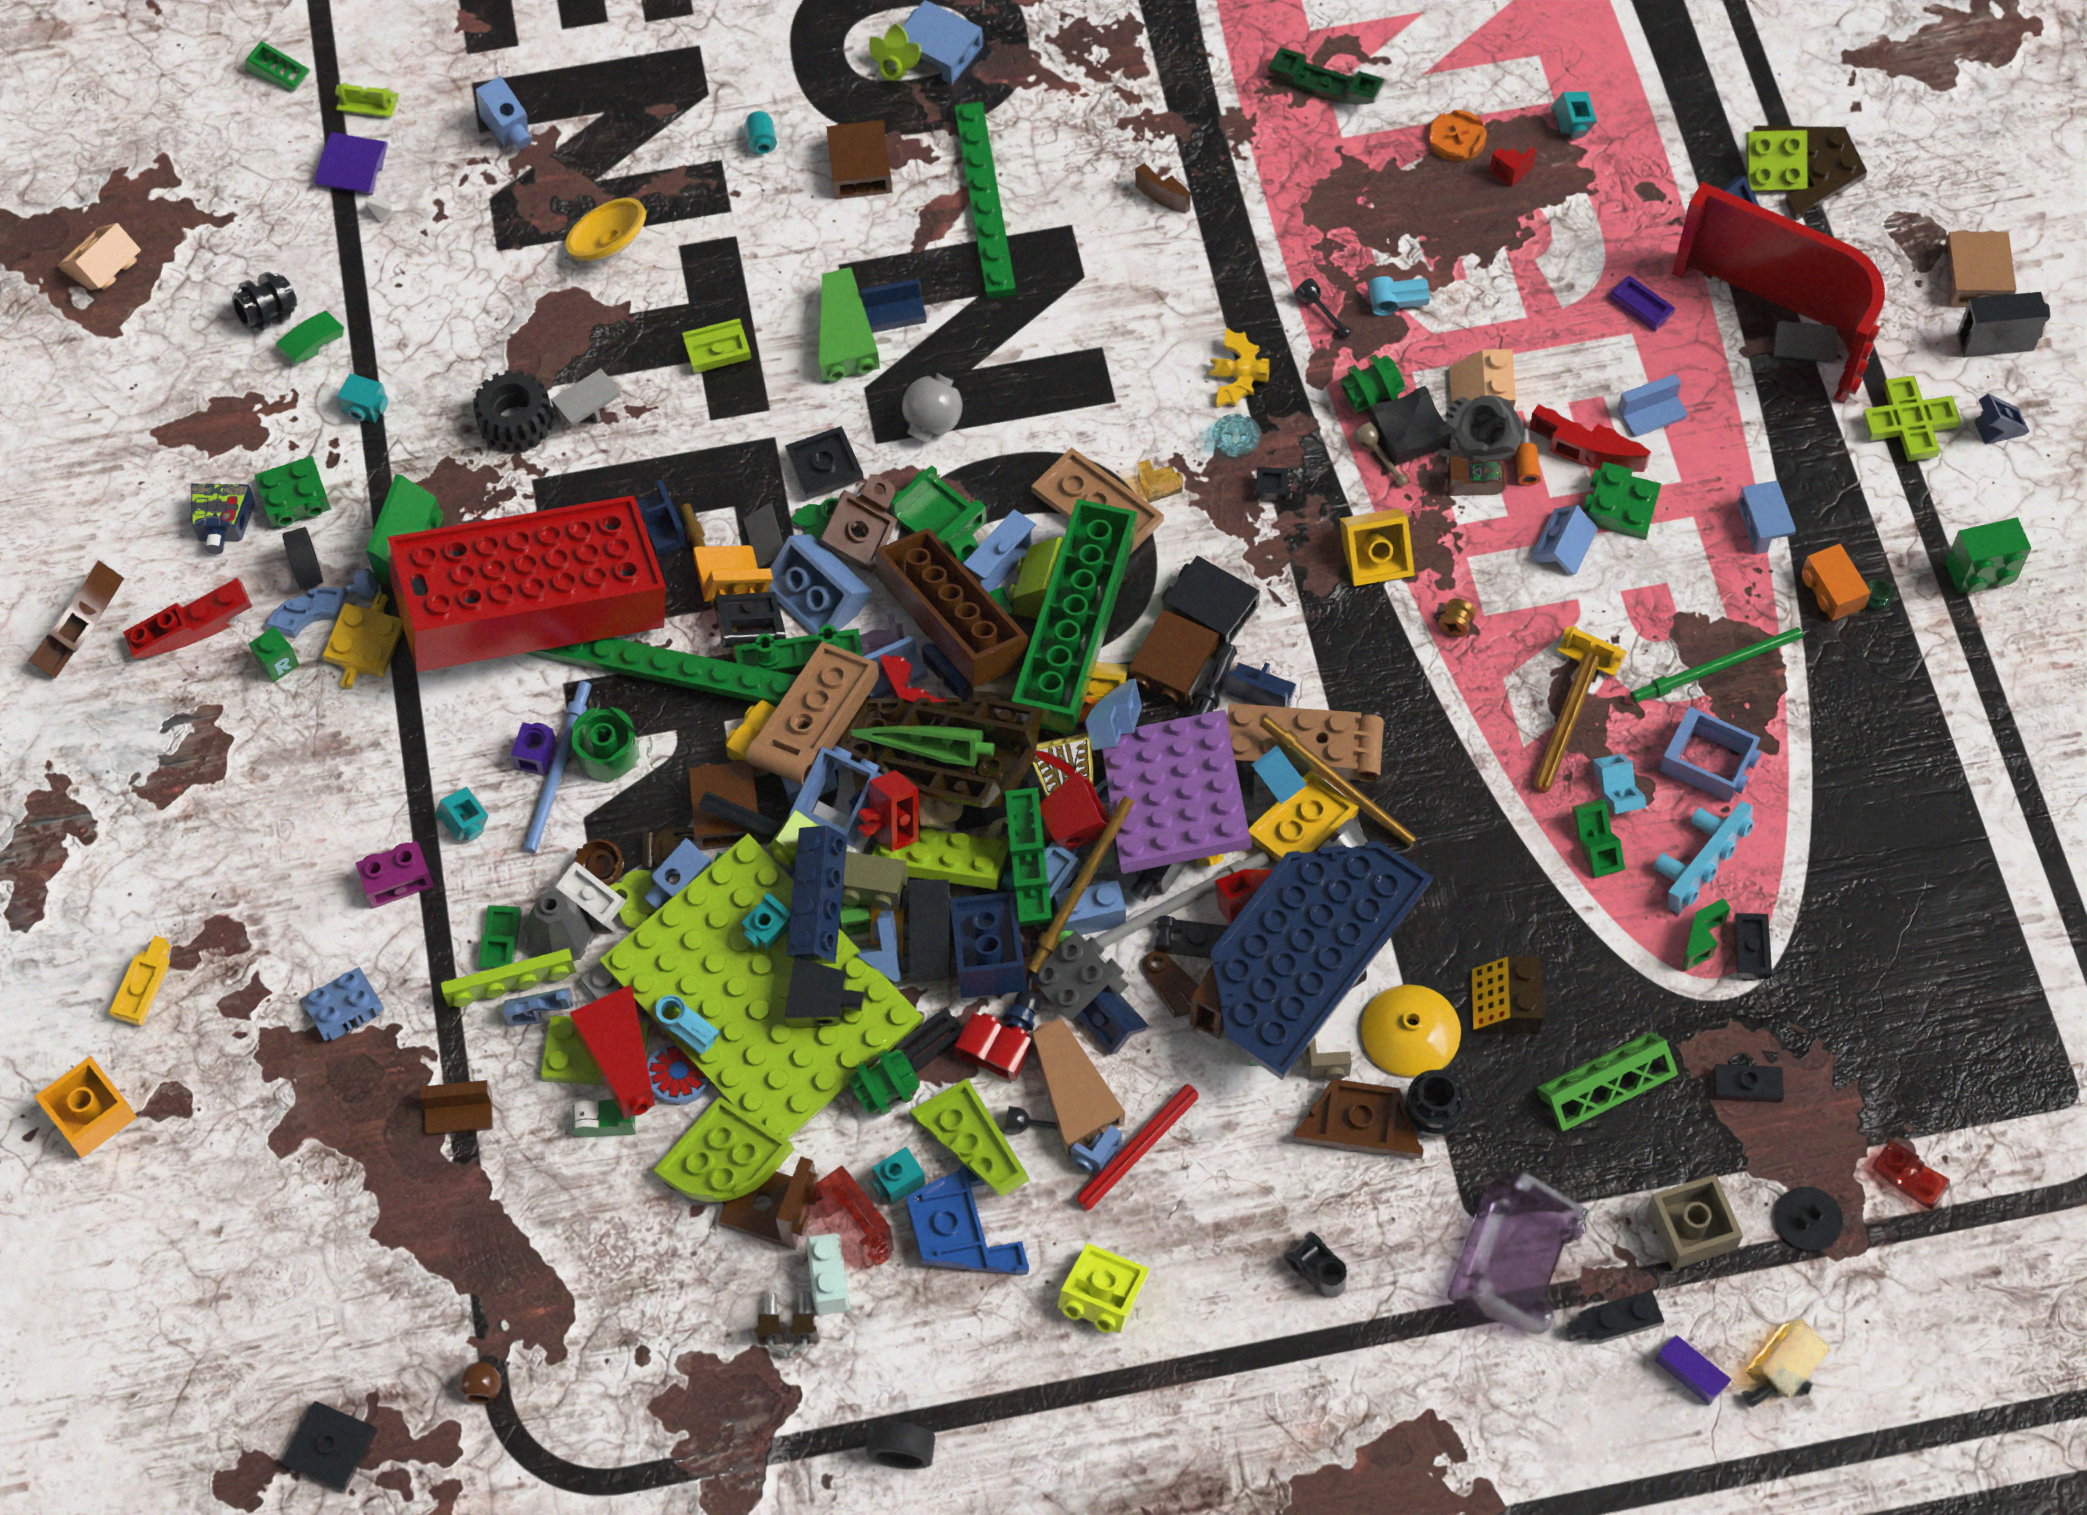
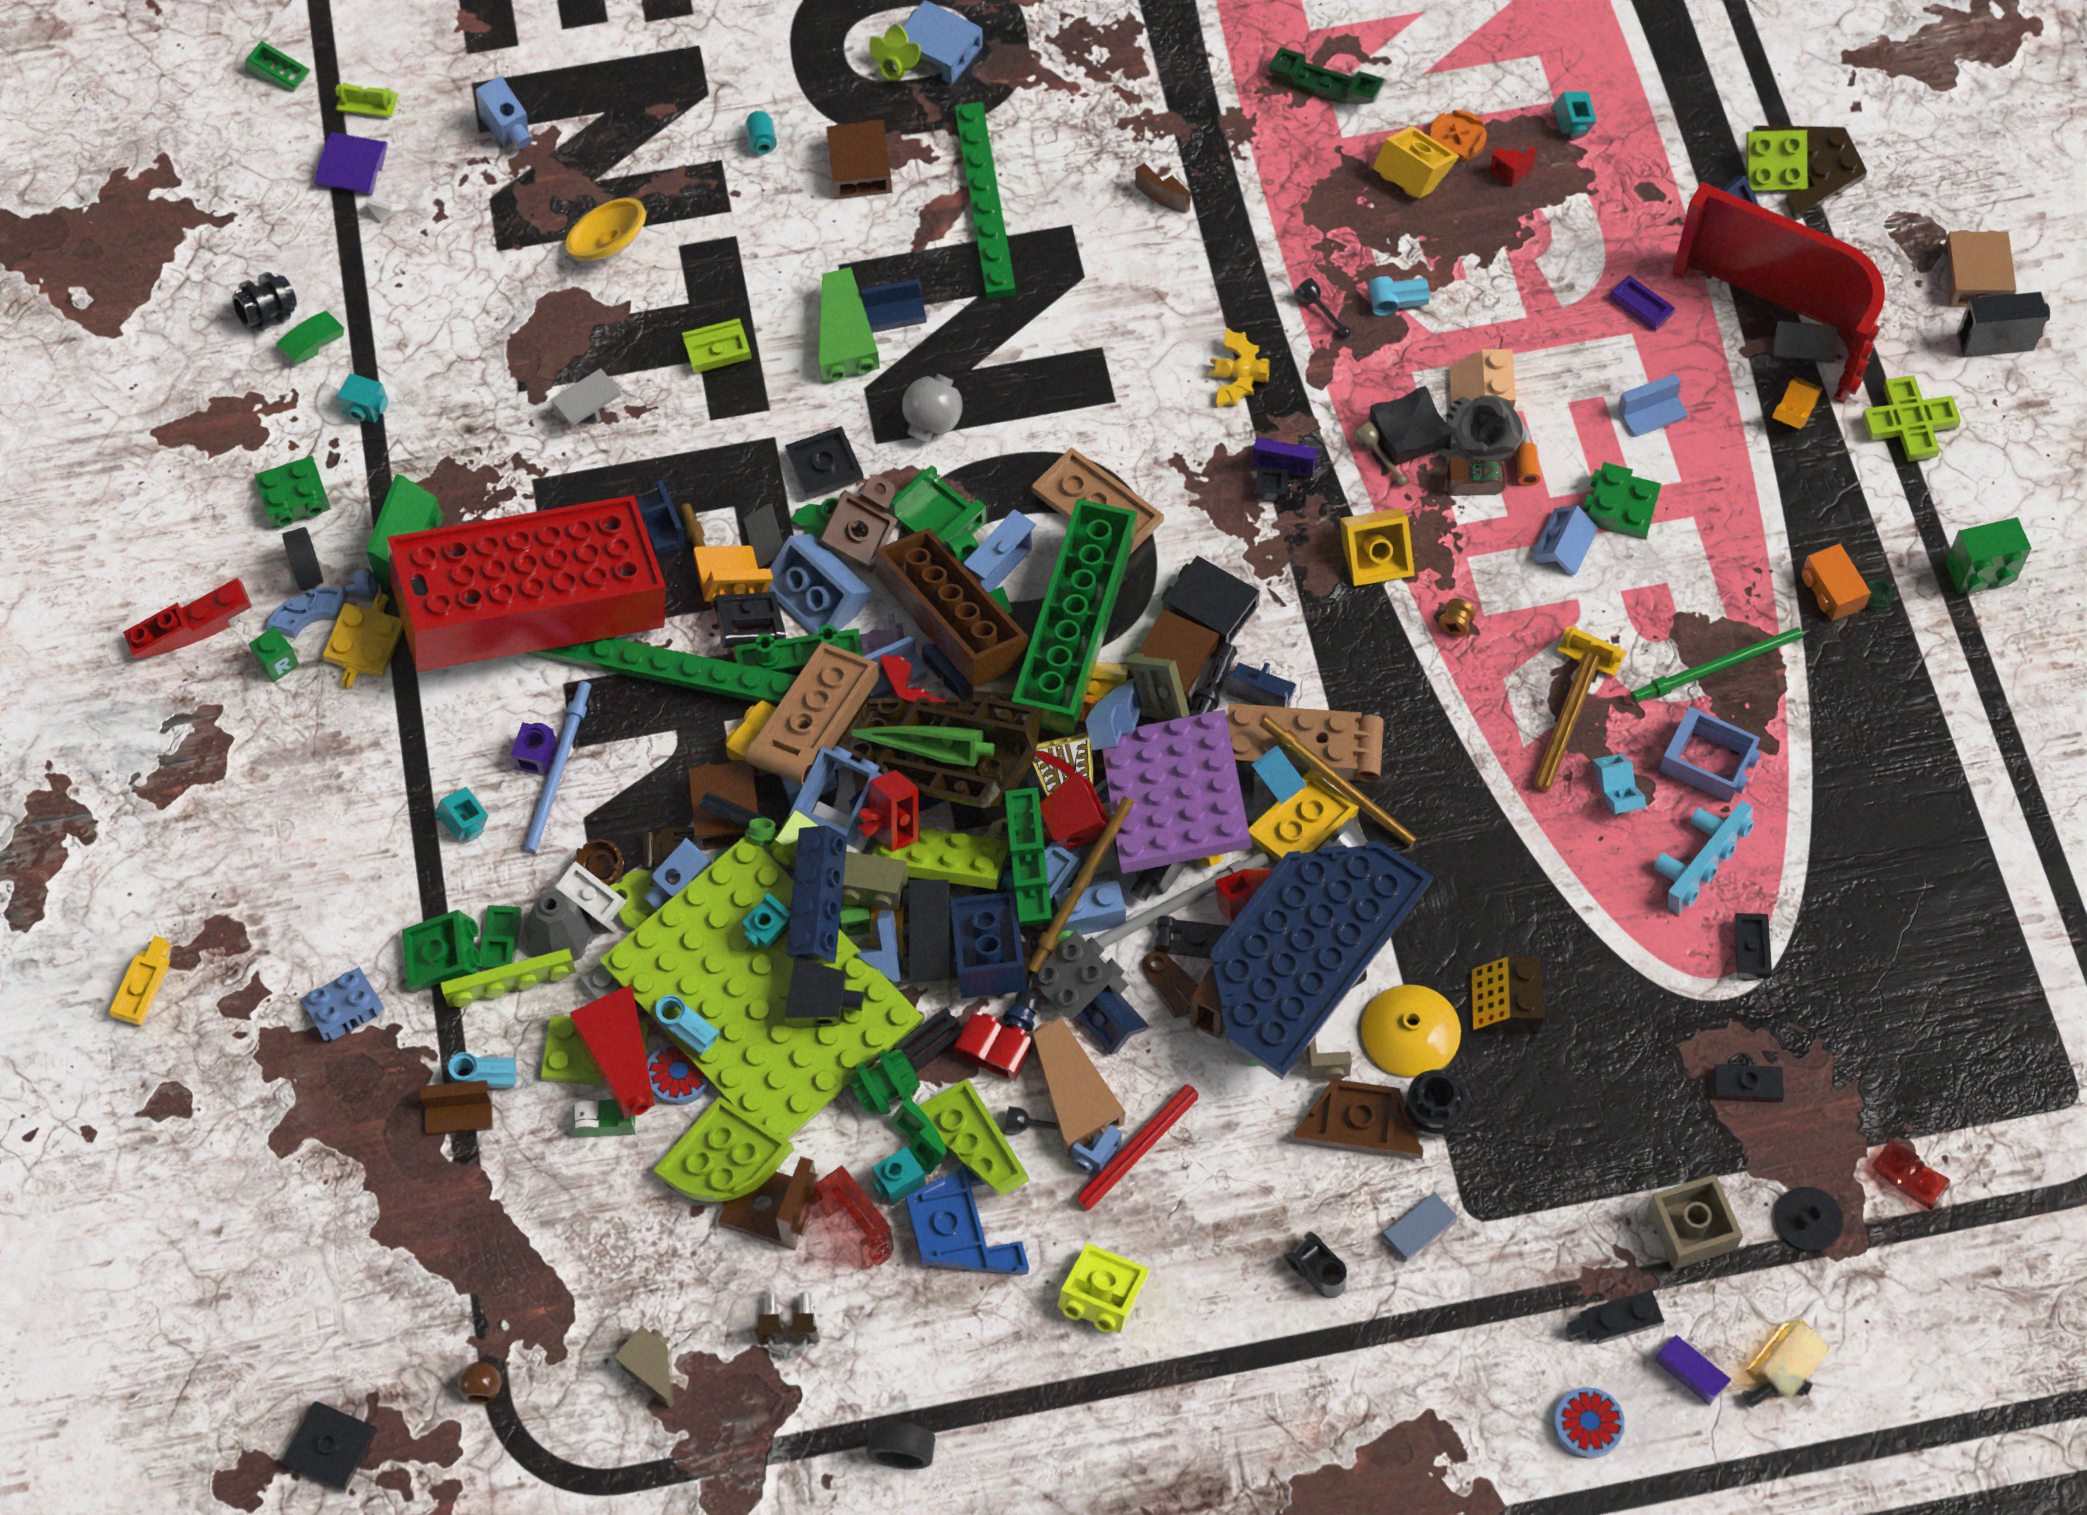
reddish brown slope [27,560,124,679] -> none
light orange brick [34,1056,137,1159] -> none
light nougat slope [57,223,141,290] -> none
torso [191,483,256,554] -> none
magenta brick [356,841,434,909] -> none
black tyre [473,370,554,453] -> none
medium blue slope [503,988,574,1026] -> none
green brick [571,707,640,783] -> none
light aqua brick [806,1233,850,1316] -> none
tan hips [918,793,963,829] -> none
lime slope [1009,537,1064,619] -> none
clear yellow panel [1137,459,1183,503] -> none
clear light blue gear [1212,414,1261,458] -> none
green piece [1340,354,1405,414] -> none
clear purple windscreen [1447,1171,1589,1335] -> none
red slope [1529,404,1651,472] -> none
bright green fence [1536,1032,1678,1131] -> none
green slope [1572,799,1625,878] -> none
green slope [1682,898,1731,972] -> none
medium blue panel [1737,481,1796,554] -> none
dark blue slope [1974,393,2030,444] -> none
none -> green plate [402,910,482,992]
none -> medium azure piece [448,1052,517,1088]
none -> dark tan slope [614,1325,674,1409]
none -> bright green plate [745,818,777,846]
none -> green slope [889,1098,947,1174]
none -> olive plate [1126,653,1190,720]
none -> dark purple bracket [1252,438,1318,478]
none -> yellow slope [1373,126,1459,199]
none -> sand blue tile [1383,1192,1458,1262]
none -> tile [1554,1387,1625,1459]
none -> light orange slope [1772,377,1824,429]

